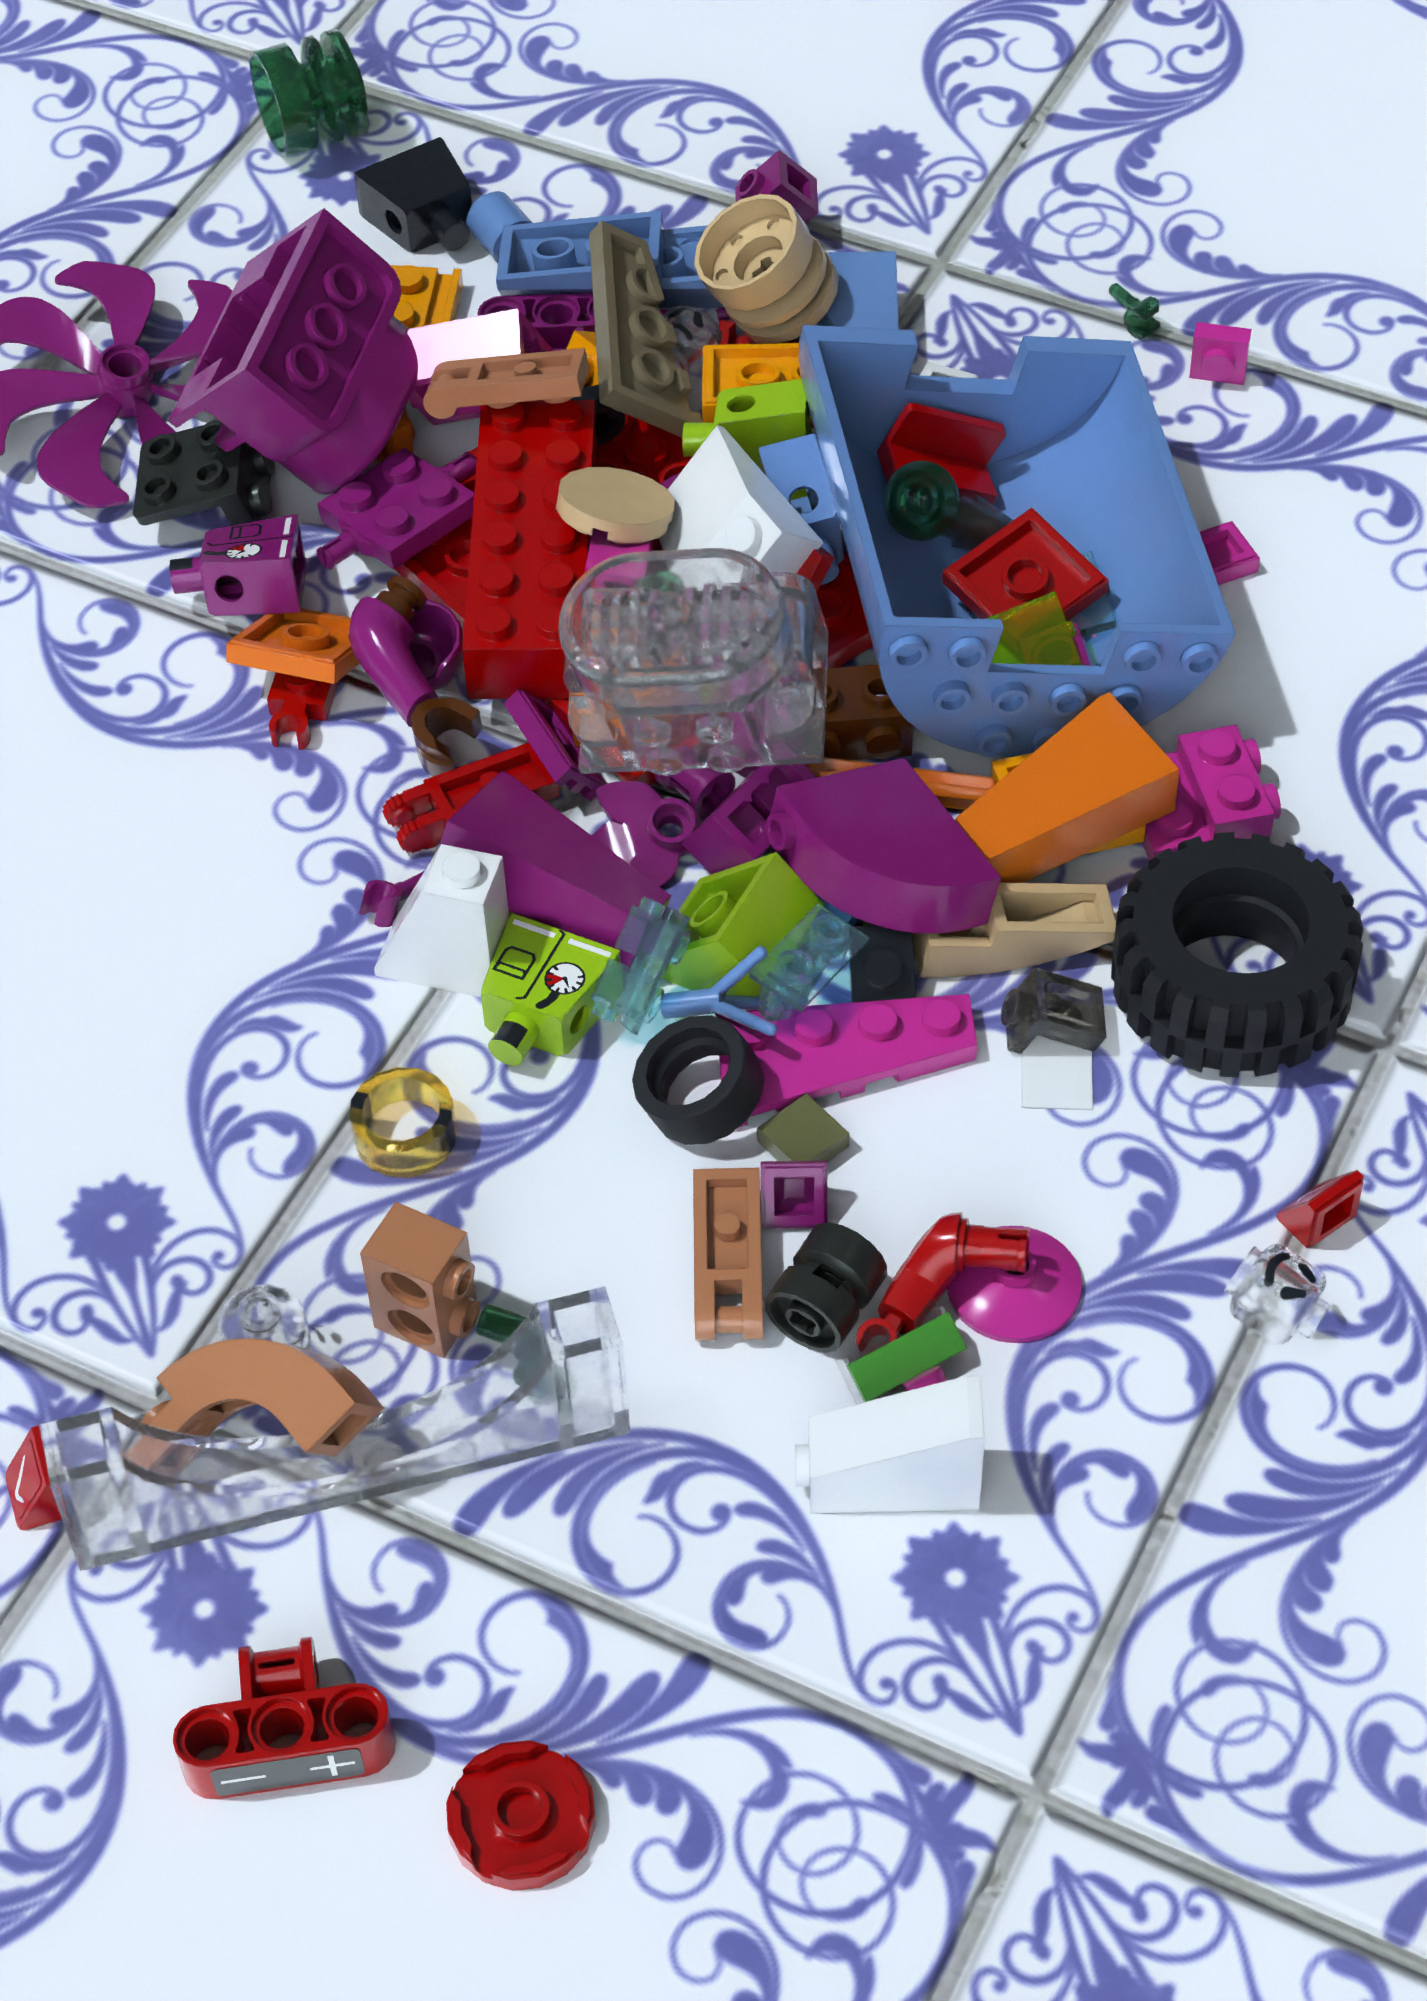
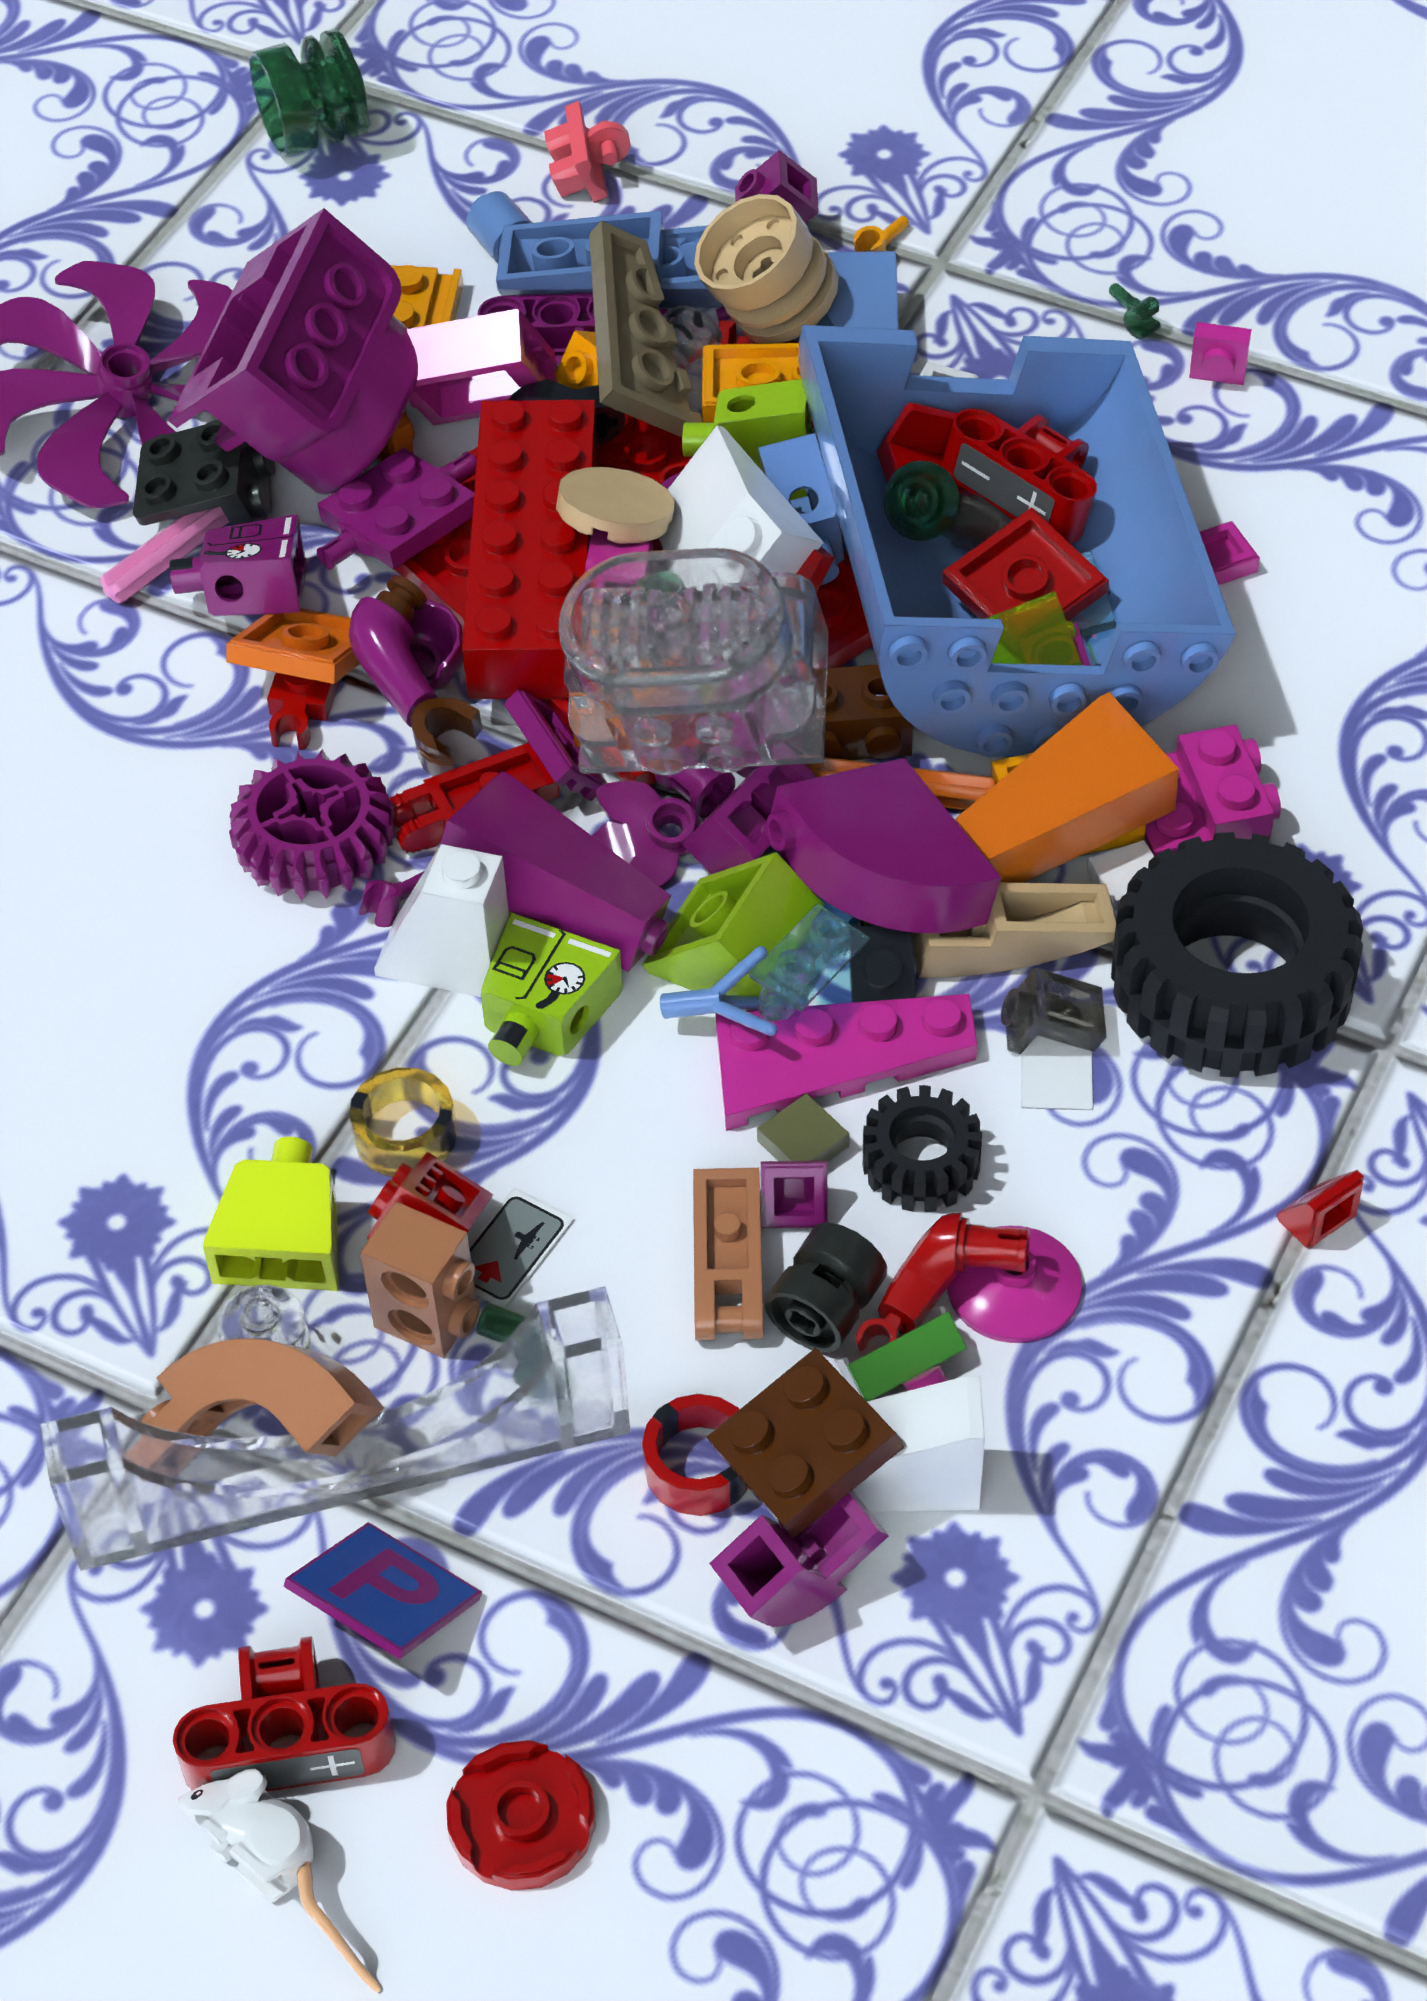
red slope [5,1424,71,1530] -> none
black torso [354,137,472,252] -> none
nougat plate [423,348,589,419] -> none
clear light blue hinge [590,896,691,1035] -> none
black tyre [632,1015,764,1145] -> none
clear head [1224,1243,1331,1345] -> none
none -> bright pink axle [100,507,230,603]
none -> white animal [177,1769,381,1993]
none -> neon yellow torso [203,1137,339,1291]
none -> magenta gear [229,749,395,901]
none -> piece [283,1522,482,1659]
none -> red bracket [366,1152,494,1240]
none -> light grey sticker [469,1188,574,1310]
none -> coral hips [544,101,631,202]
none -> red piece [642,1394,749,1516]
none -> reddish brown plate [706,1348,904,1539]
none -> magenta brick [709,1490,889,1627]
none -> light orange hand [854,216,909,252]
none -> black tyre [862,1085,982,1212]
none -> red beam [942,408,1097,544]
none -> white tile [1087,840,1154,915]

